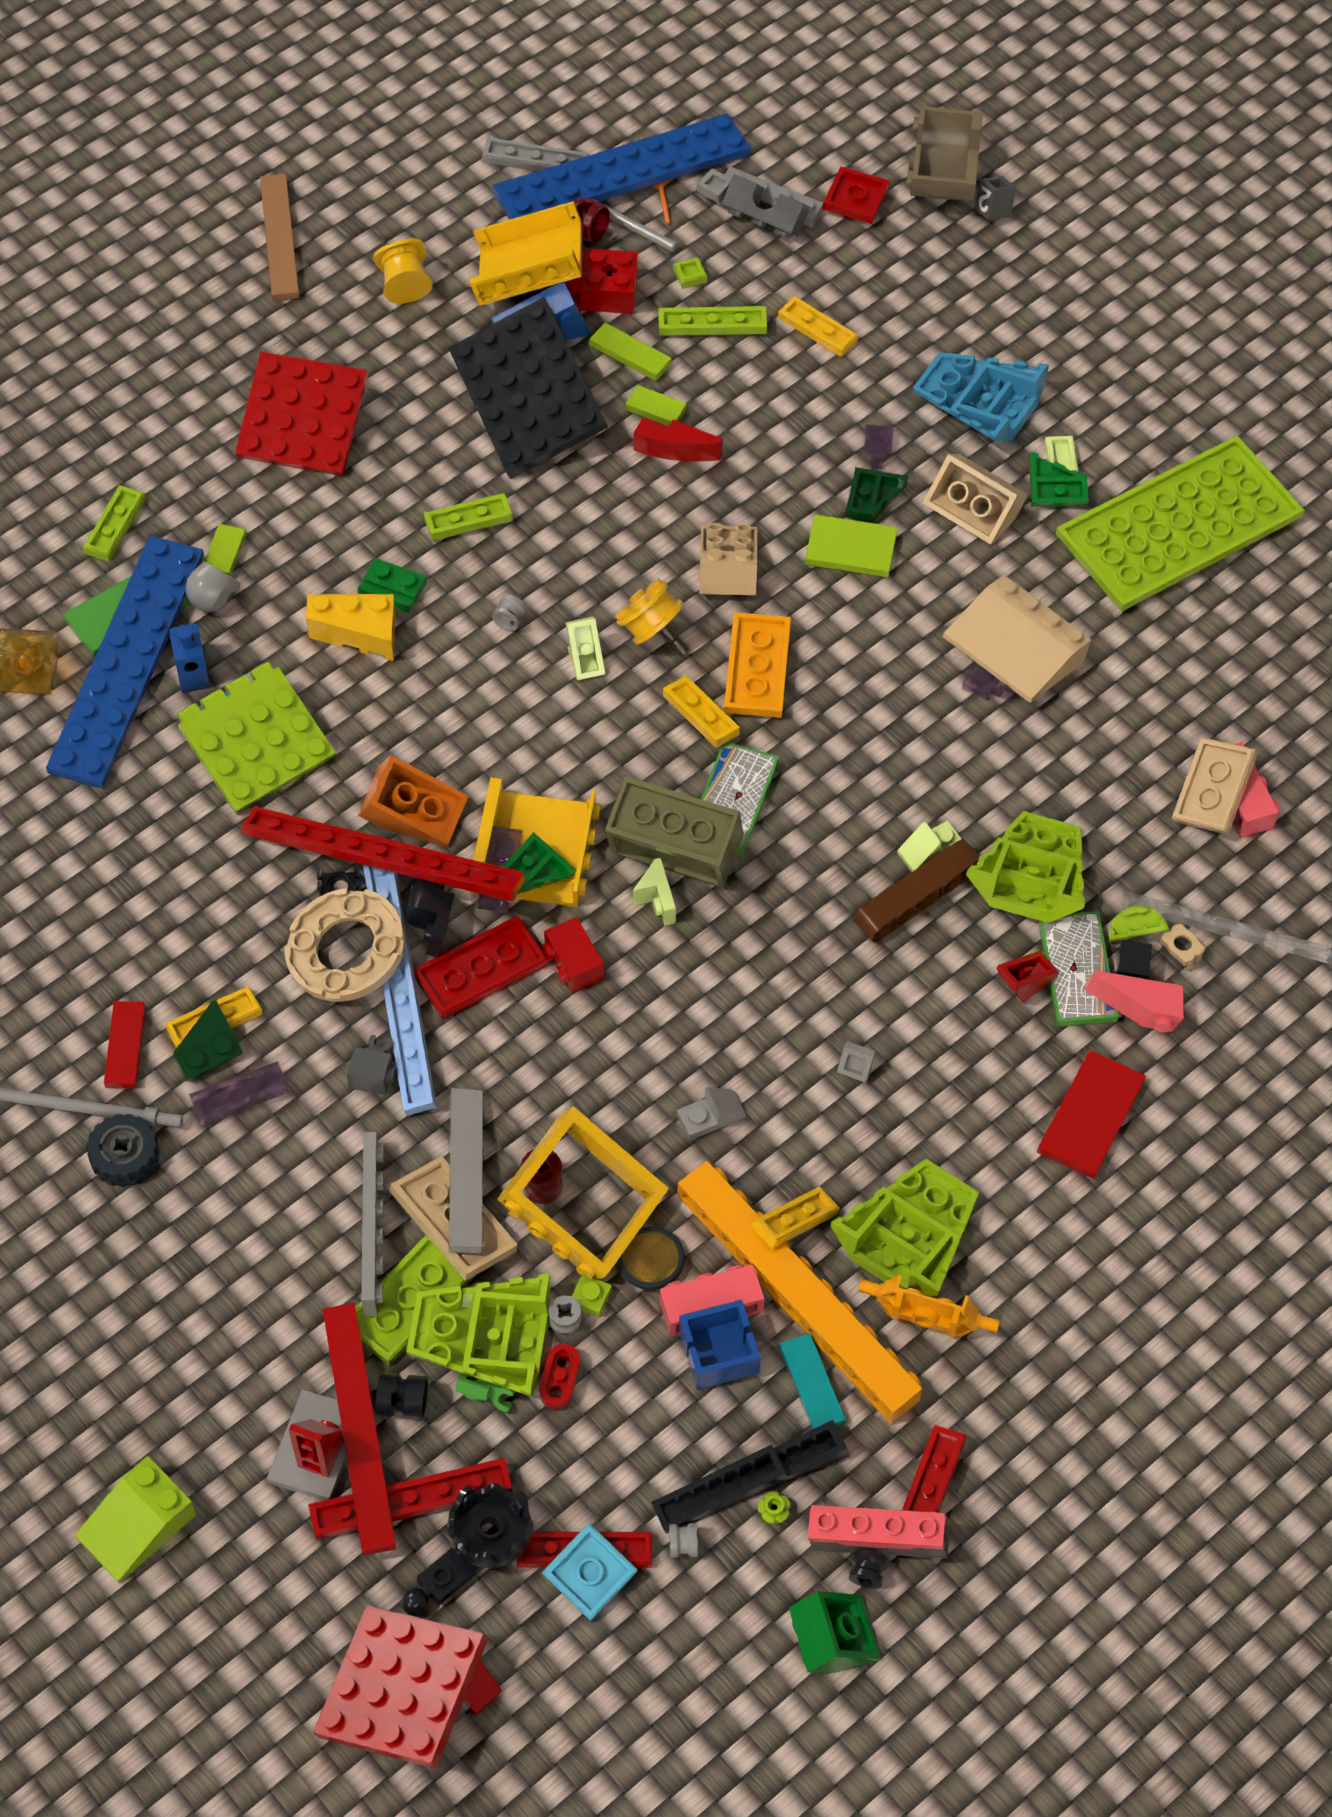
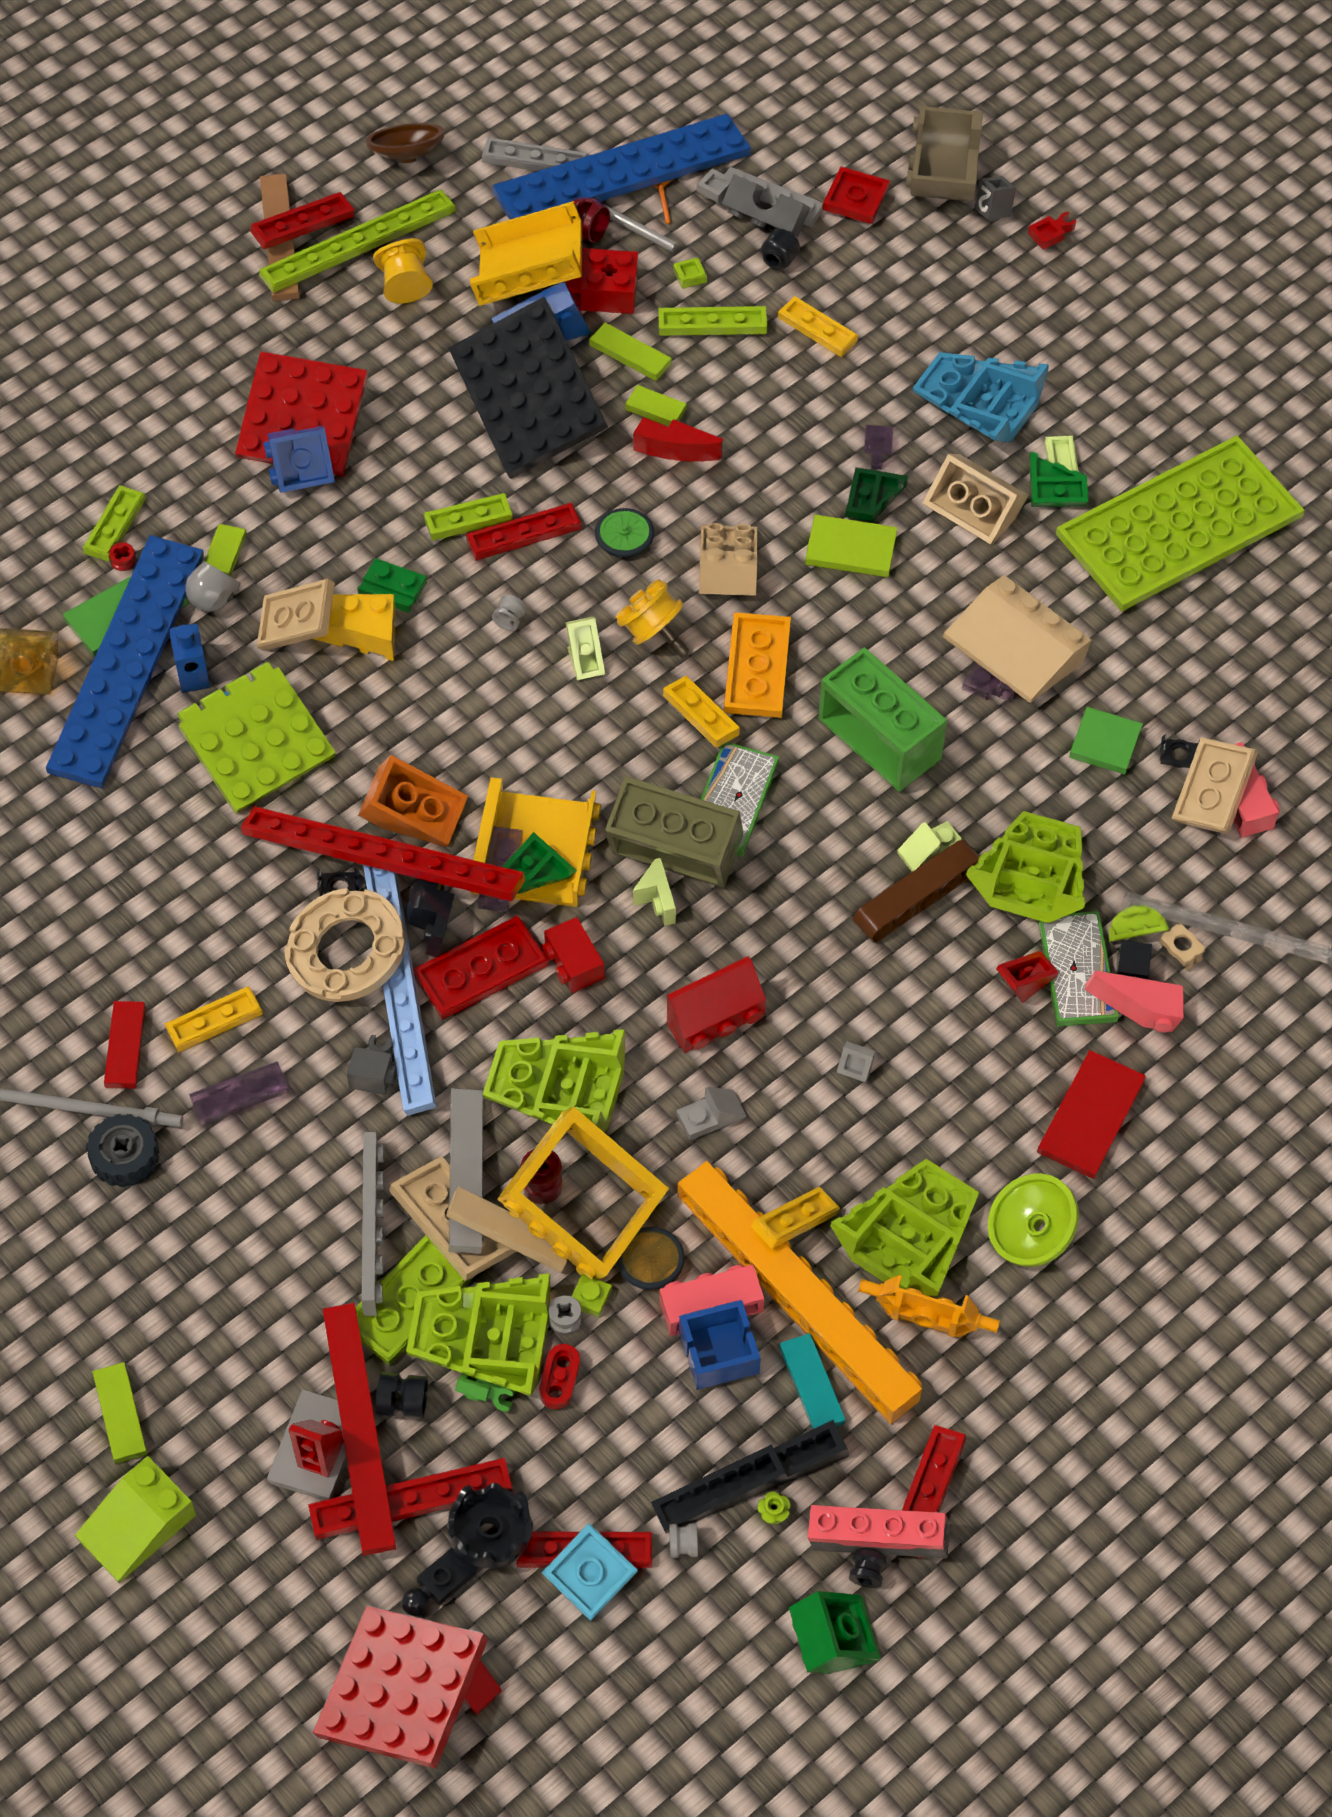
dark green wing [173,1000,243,1082] -> none
none -> lime tile [92,1362,148,1464]
none -> red bush [109,542,136,571]
none -> red plate [250,192,355,250]
none -> tan tile [257,579,335,651]
none -> lime tile [259,189,455,293]
none -> blue plate [263,426,335,493]
none -> reddish brown dish [366,123,444,163]
none -> tan tile [446,1187,567,1272]
none -> red tile [466,502,581,561]
none -> lime wedge [482,1029,626,1132]
none -> bright green wheel [595,508,654,557]
none -> red slope [667,956,766,1053]
none -> black head [761,229,800,269]
none -> bright green hose [818,647,947,792]
none -> lime dish [988,1173,1079,1267]
none -> red plate [1027,212,1077,250]
none -> bright green tile [1069,707,1143,775]
none -> black piece [1159,734,1200,768]

